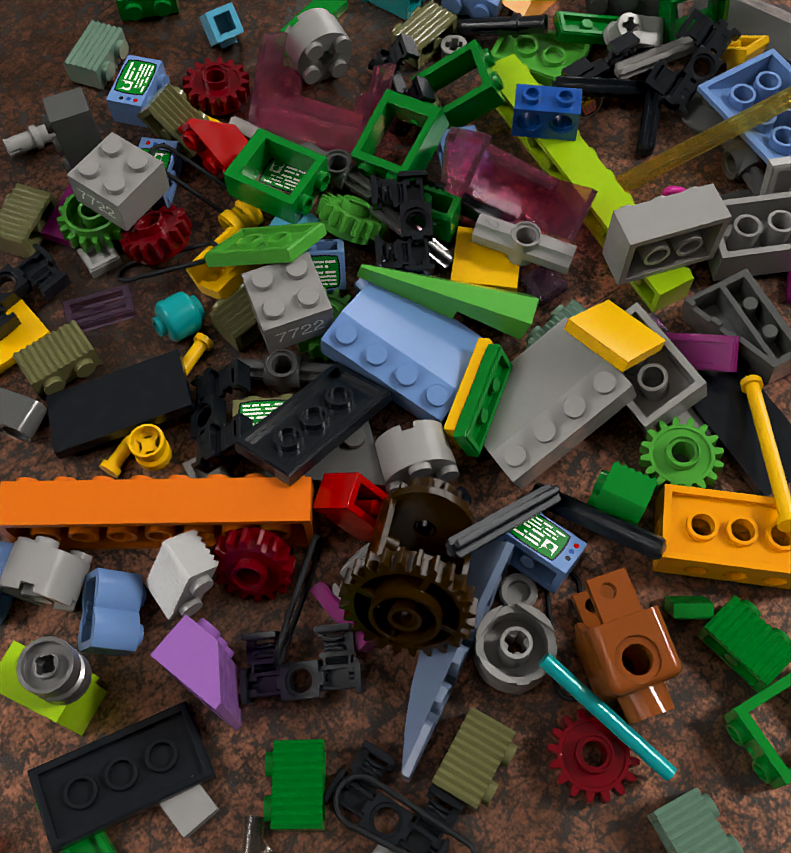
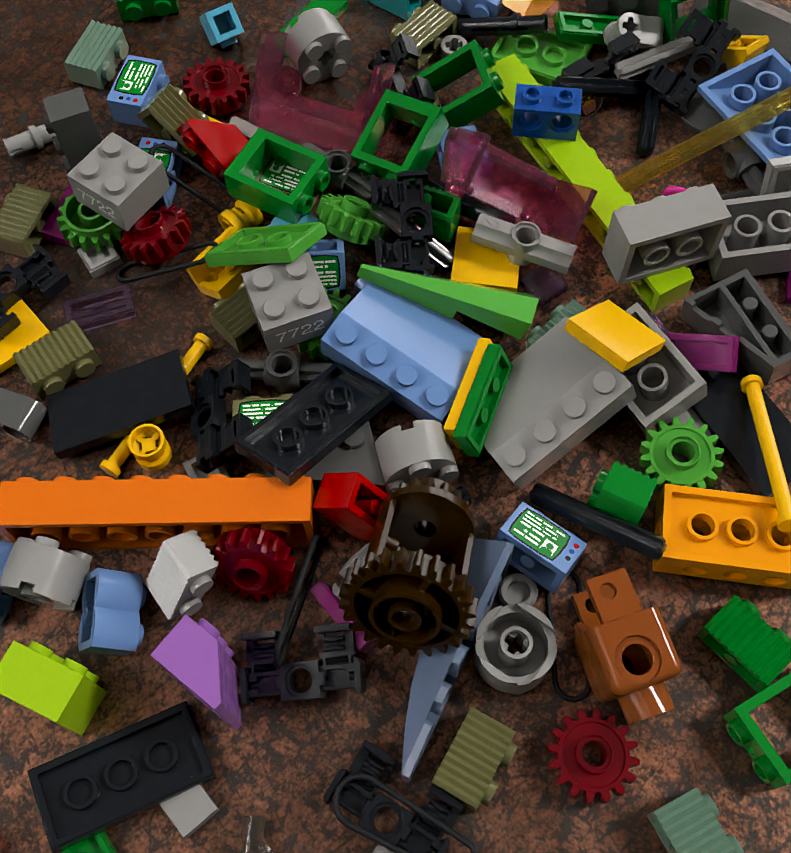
flat silver wheel [16,636,92,705] -> none
teal head [151,292,206,342] -> none
green brick [263,739,326,832] -> none
black axle [445,483,562,560] -> none
teal bar [538,652,677,781] -> none
green tile [664,596,714,619] -> none

